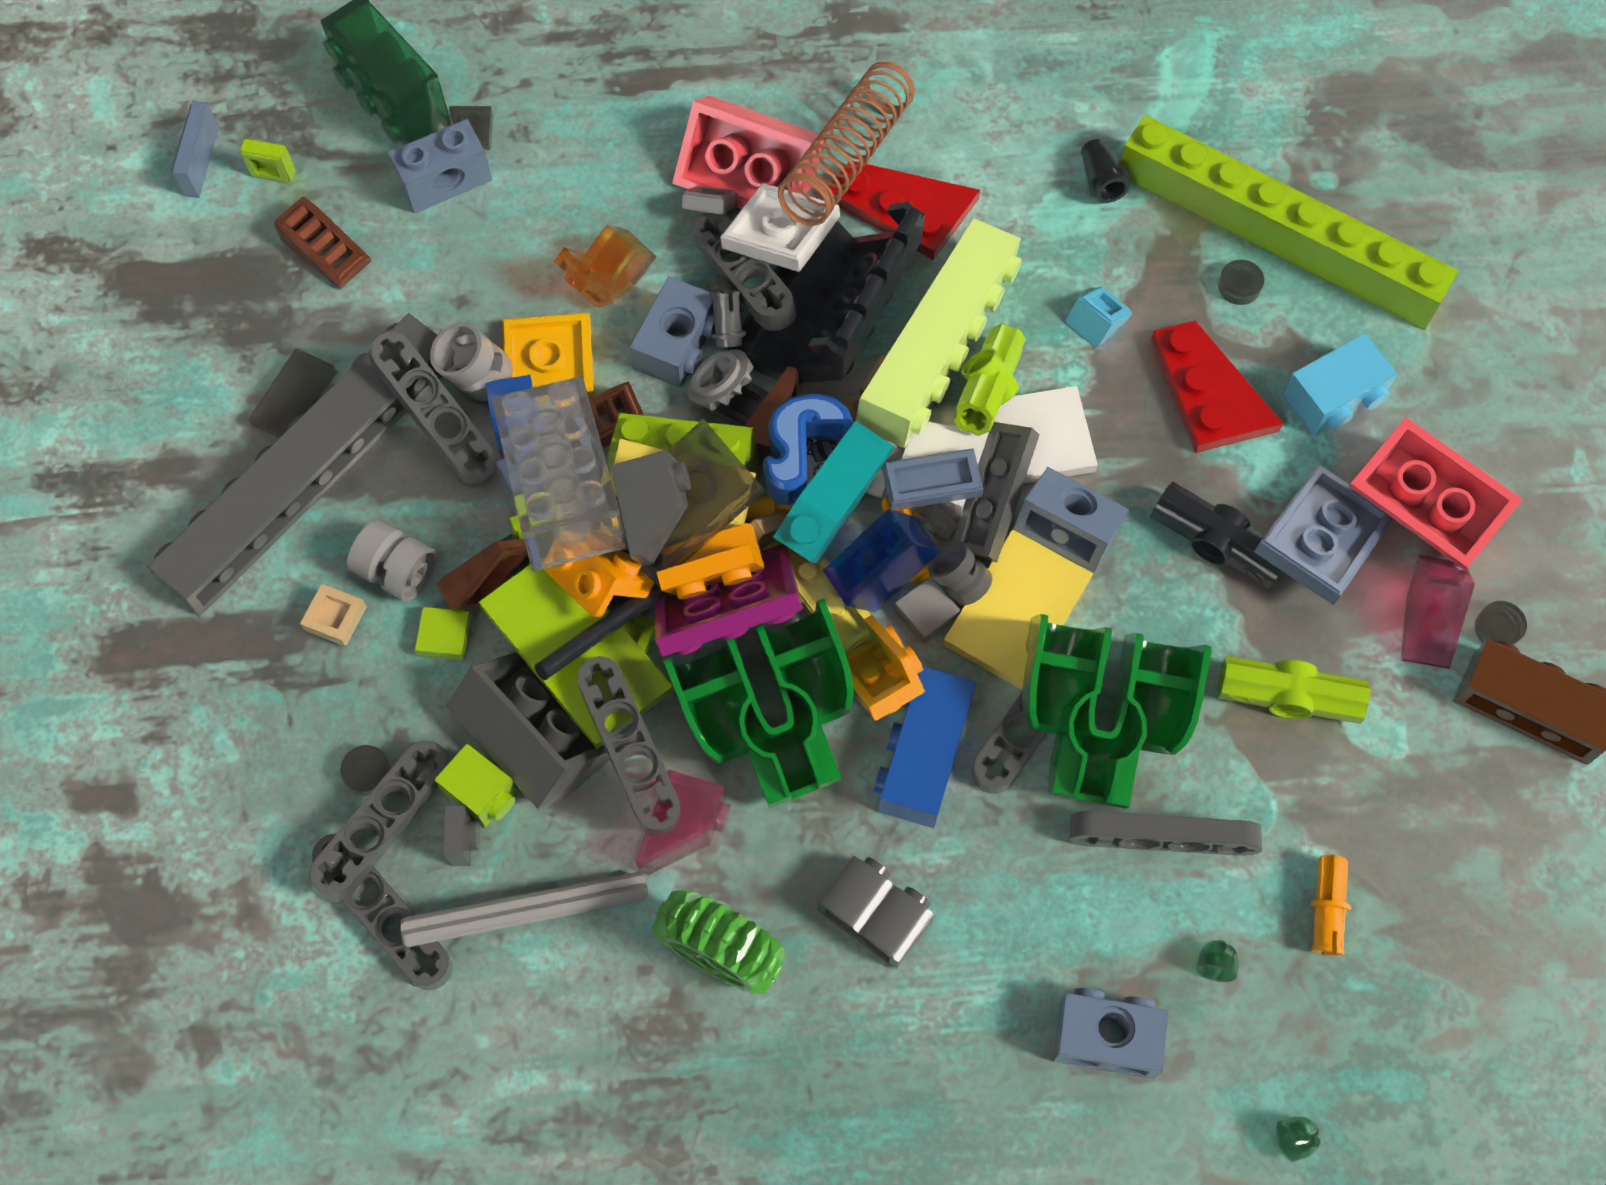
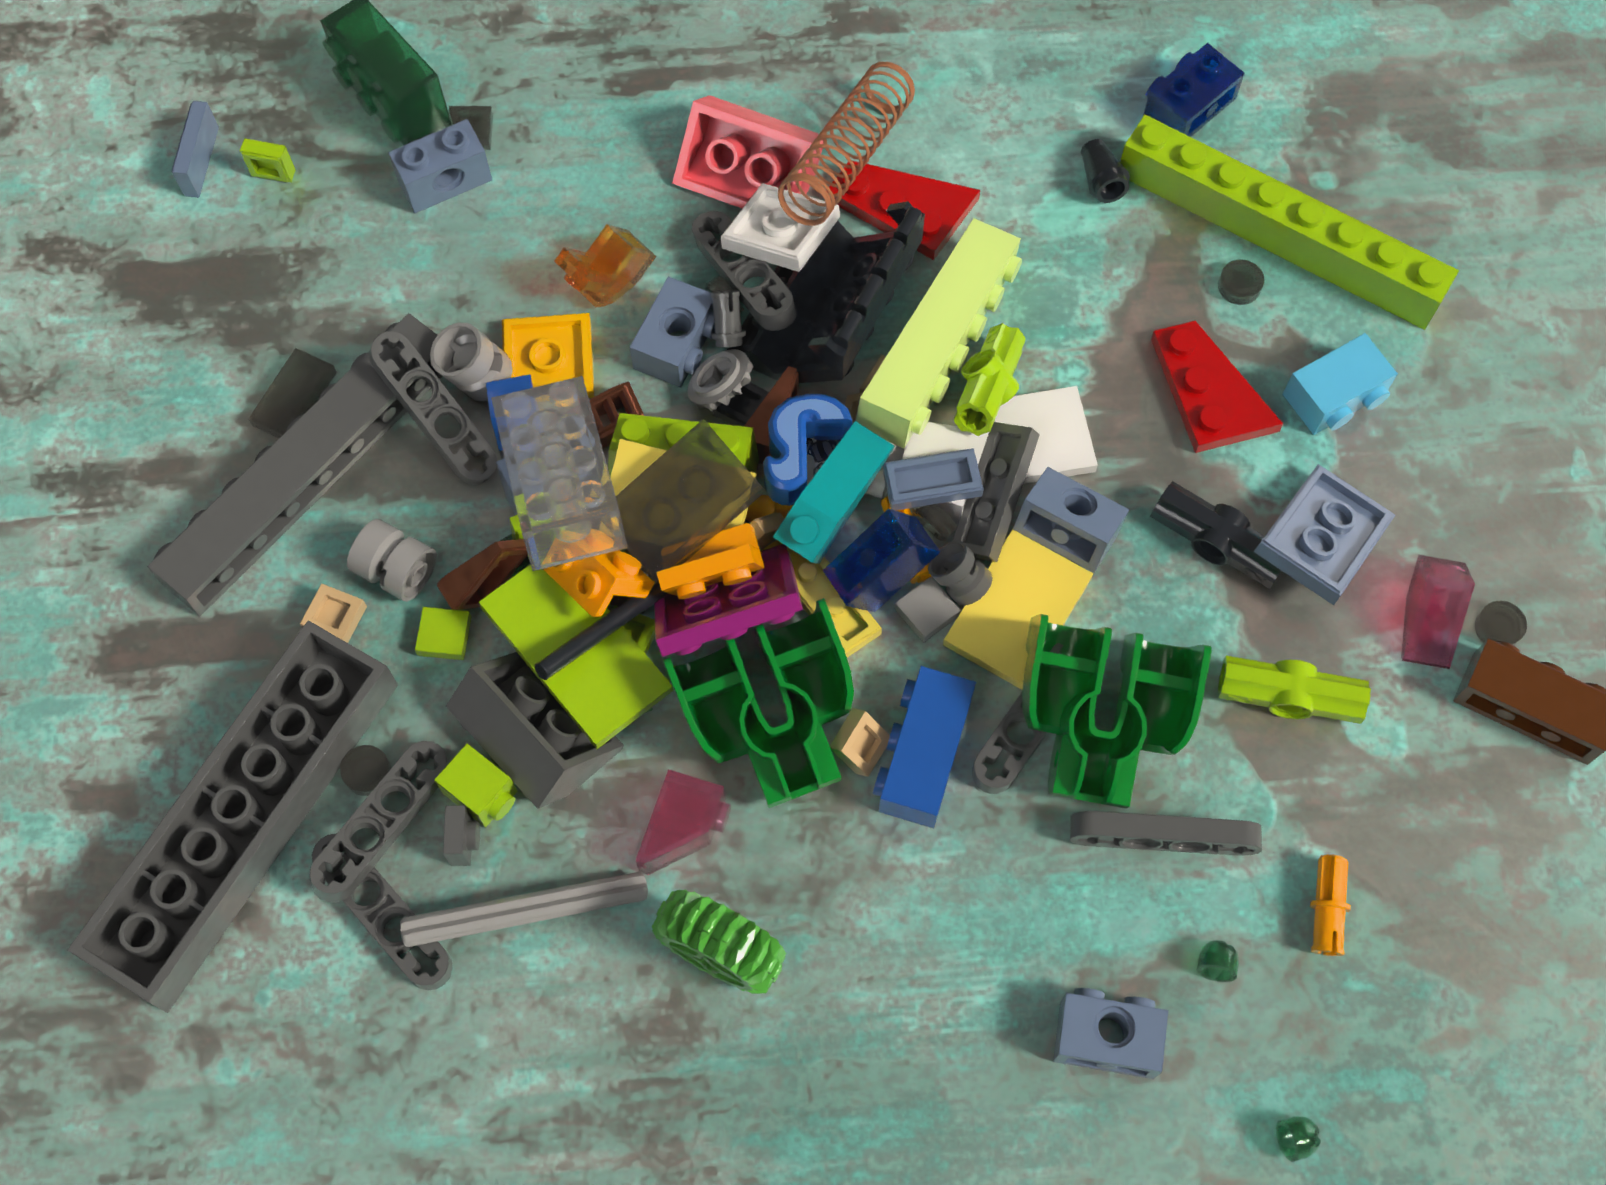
copper slope [274,197,371,289] -> none
dark grey beam [577,656,681,836] -> none
dark grey slope [611,450,691,566] -> none
dark grey tile [682,185,737,215] -> none
dark grey brick [817,856,934,969] -> none
light orange bracket [846,615,925,721] -> none
medium azure slope [1066,286,1133,347] -> none
coral slope [1349,417,1523,571] -> none
none -> dark grey brick [67,620,398,1013]
none -> tan plate [830,708,890,777]
none -> clear blue brick [1143,42,1245,137]

